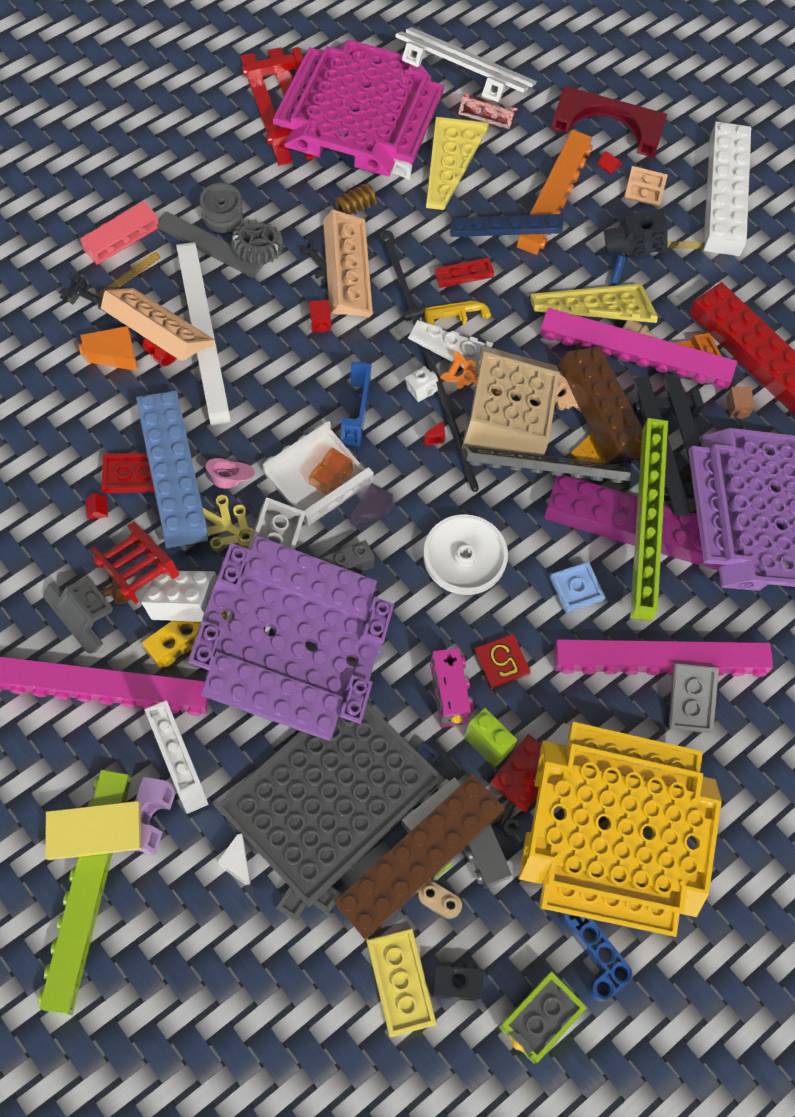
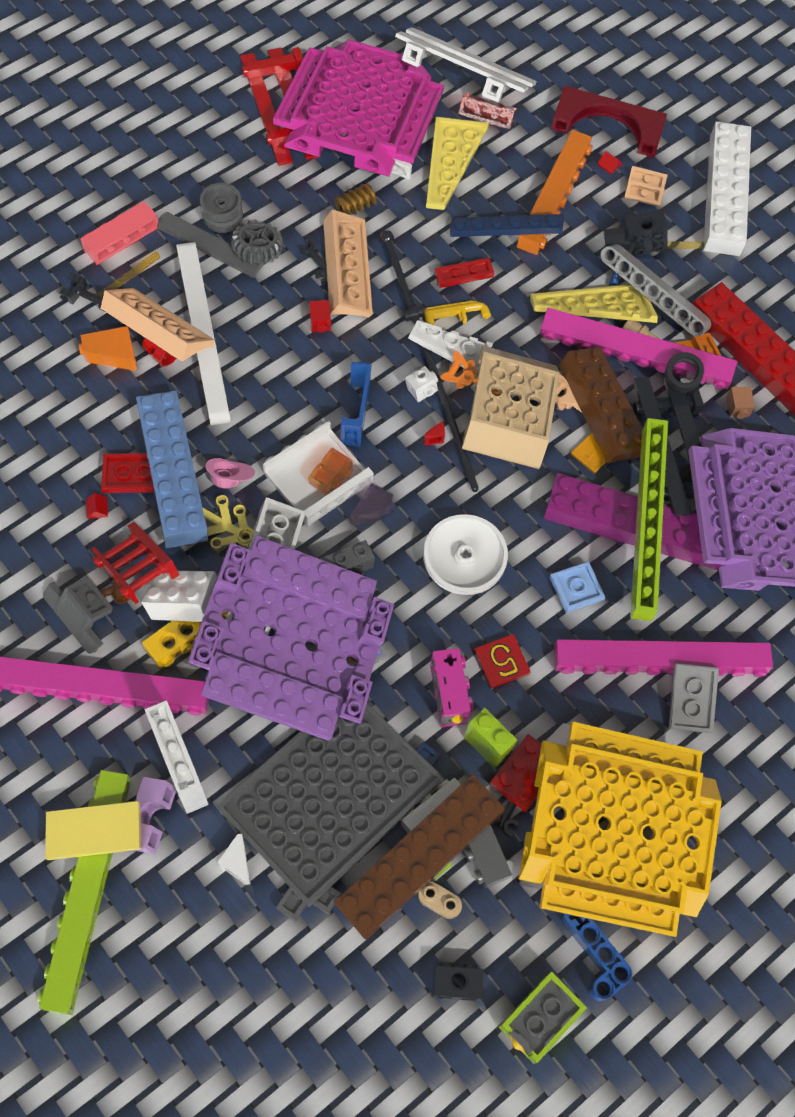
light yellow tile [366,928,437,1037] -> none
dark grey plate [462,446,631,483] -> none
none -> light grey beam [601,244,711,336]
none -> black tyre [664,352,704,393]

